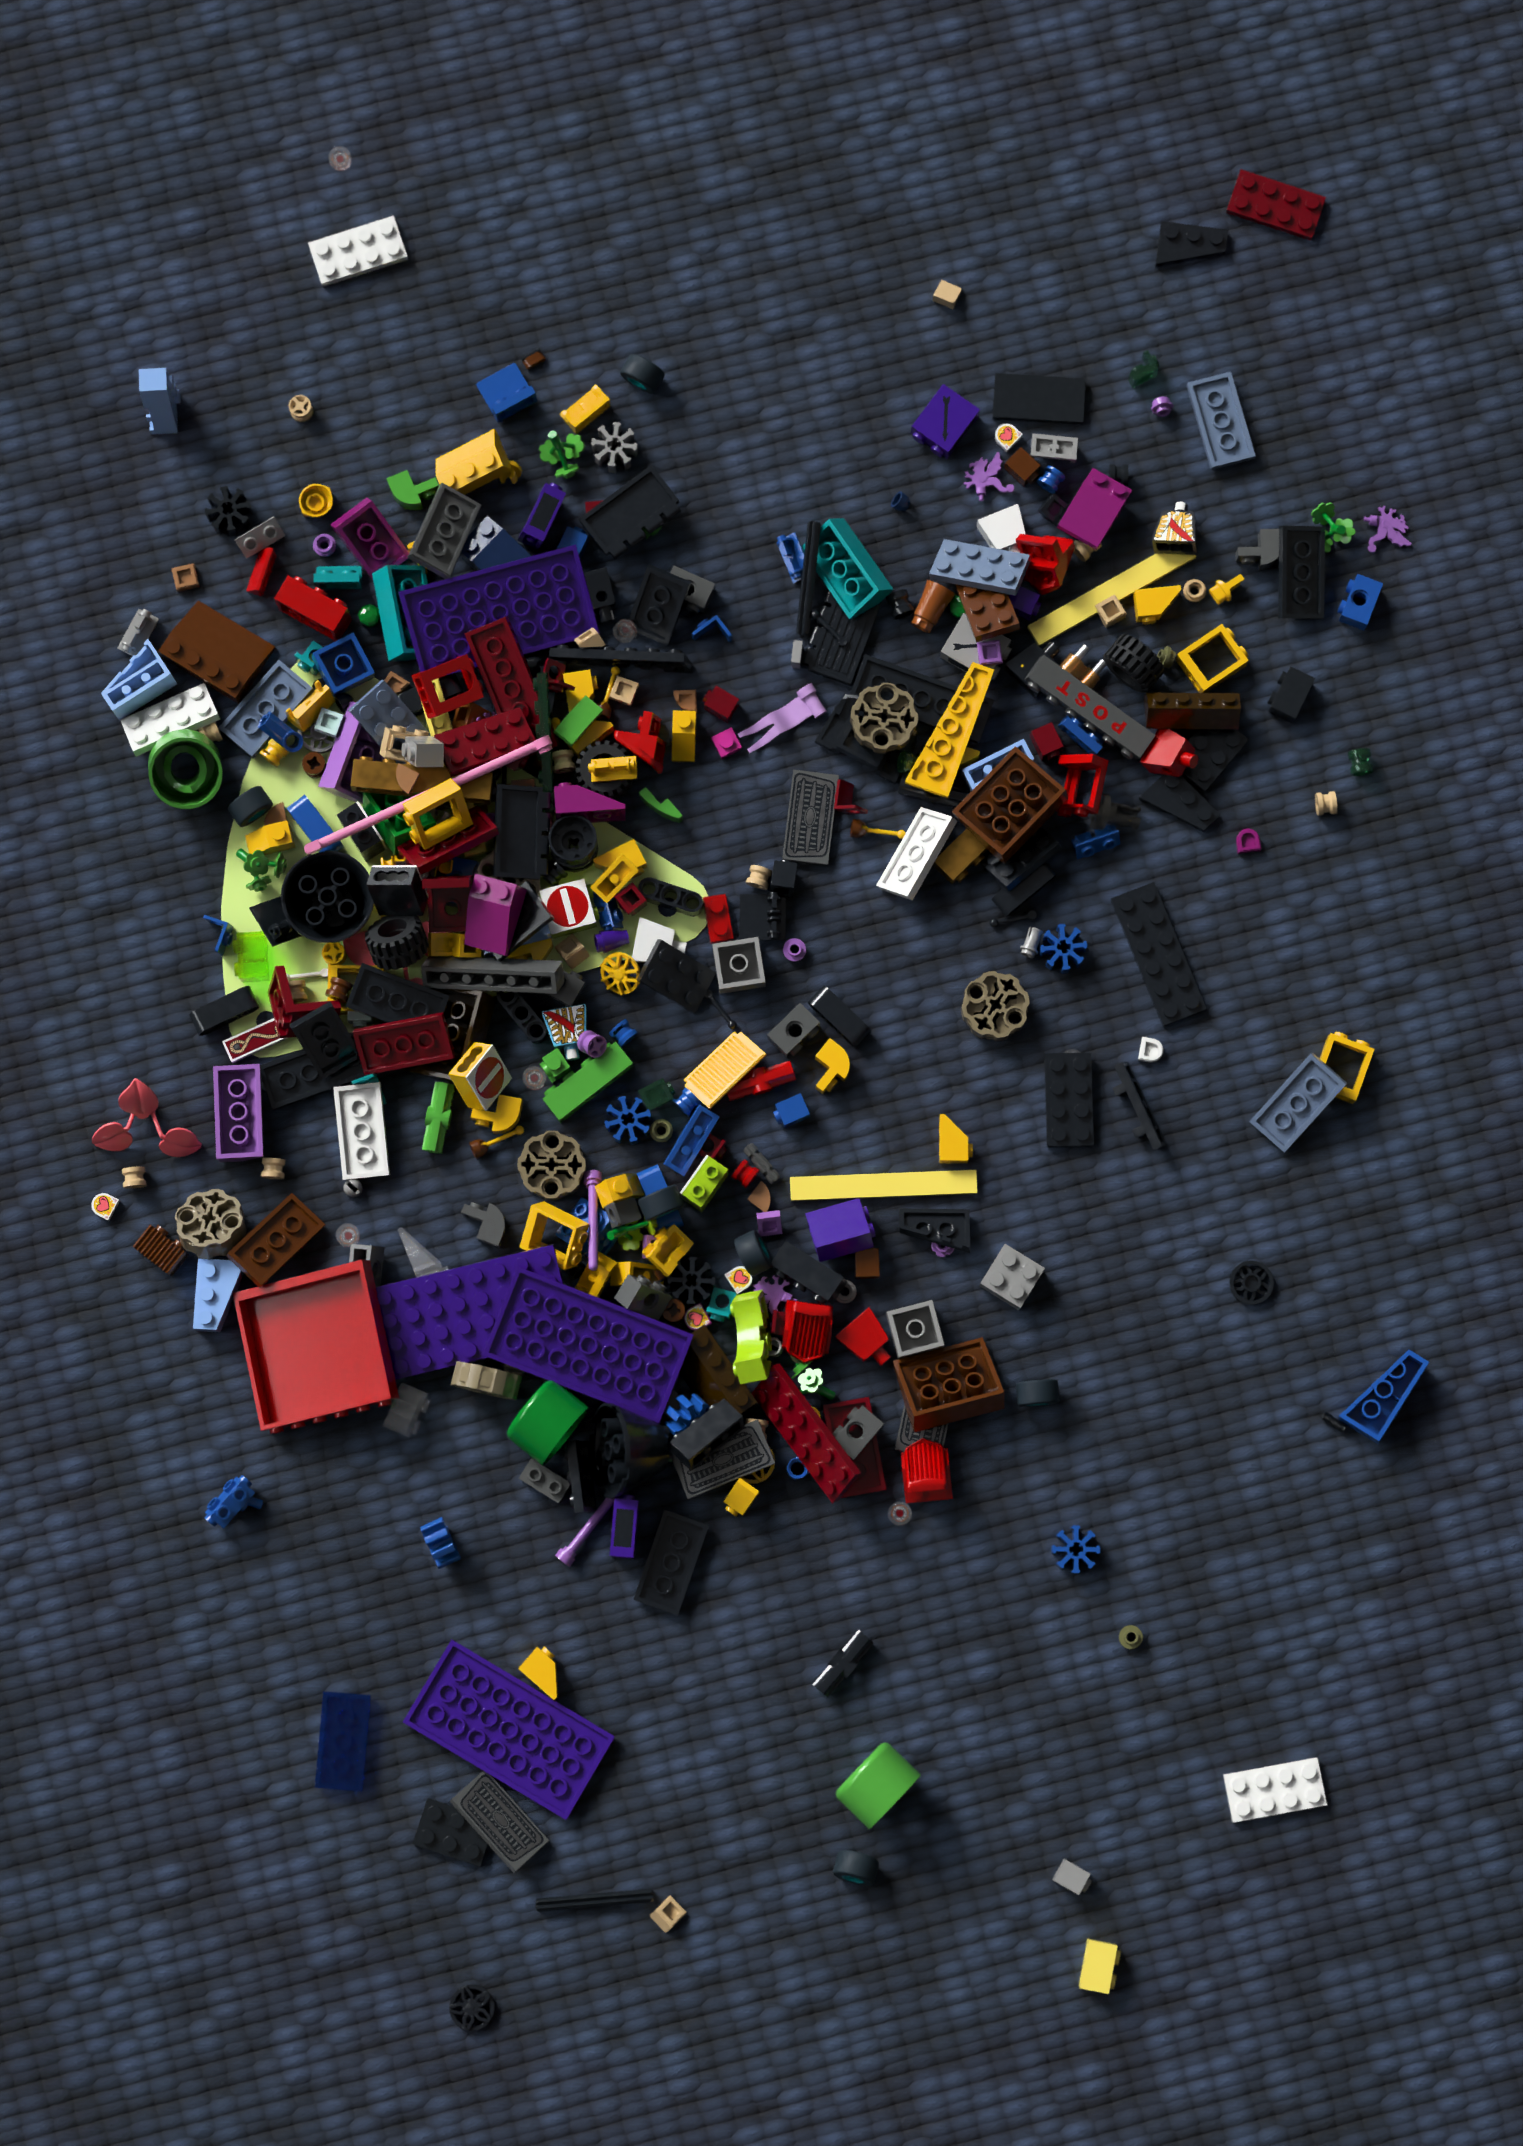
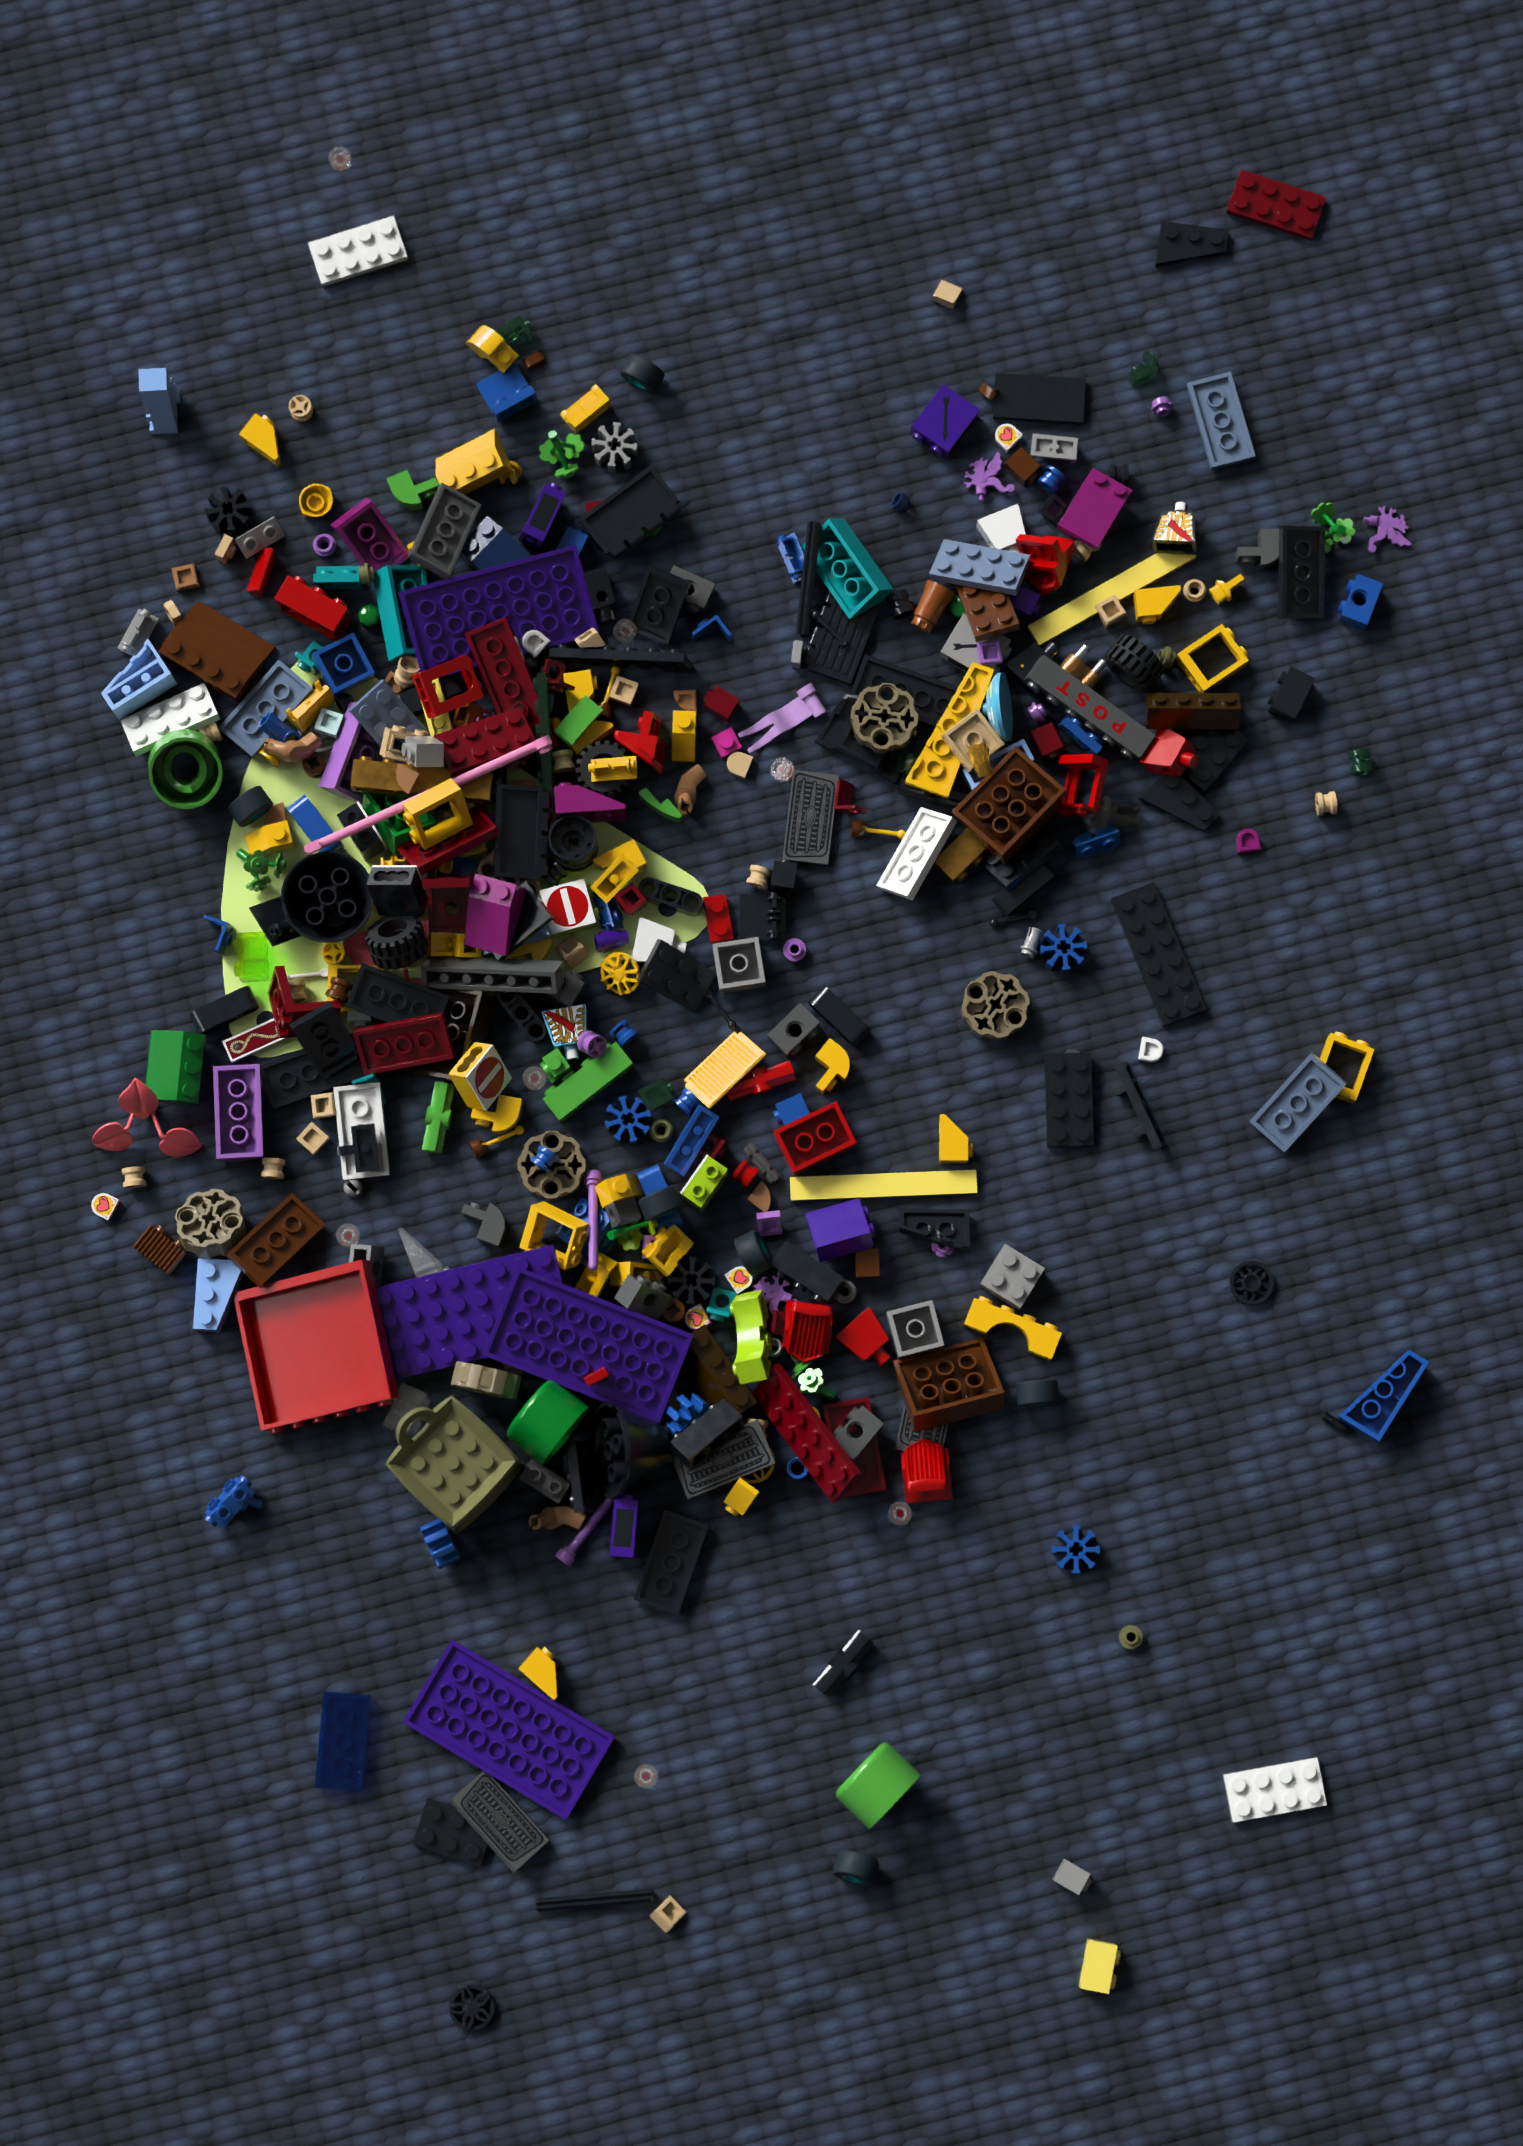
none -> green slope [146,1030,205,1106]
none -> tan tile [163,600,182,627]
none -> tan plate [215,534,237,564]
none -> yellow slope [239,413,280,467]
none -> medium nougat arm [264,732,322,762]
none -> tan plate [296,1122,330,1155]
none -> tan slope [311,1092,336,1119]
none -> black plate [337,1123,380,1173]
none -> olive plate [359,563,375,586]
none -> olive piece [386,1395,524,1534]
none -> tan wheel [394,656,420,688]
none -> yellow brick [466,325,519,373]
none -> clear green bracket [497,315,534,342]
none -> white tile [522,630,550,658]
none -> medium nougat arm [529,1505,587,1530]
none -> blue wheel [530,1145,560,1174]
none -> red tile [583,1366,609,1387]
none -> clear tile [634,1764,658,1788]
none -> medium nougat arm [675,764,707,814]
none -> tan tile [727,752,753,779]
none -> clear tile [770,757,795,782]
none -> red brick [773,1101,857,1176]
none -> tan tile [940,708,1005,773]
none -> yellow arch [963,1296,1062,1361]
none -> clear yellow cone [967,742,991,778]
none -> reddish brown piece [978,379,1000,401]
none -> medium azure dish [982,672,1013,742]
none -> medium lavender plate [1028,701,1048,724]

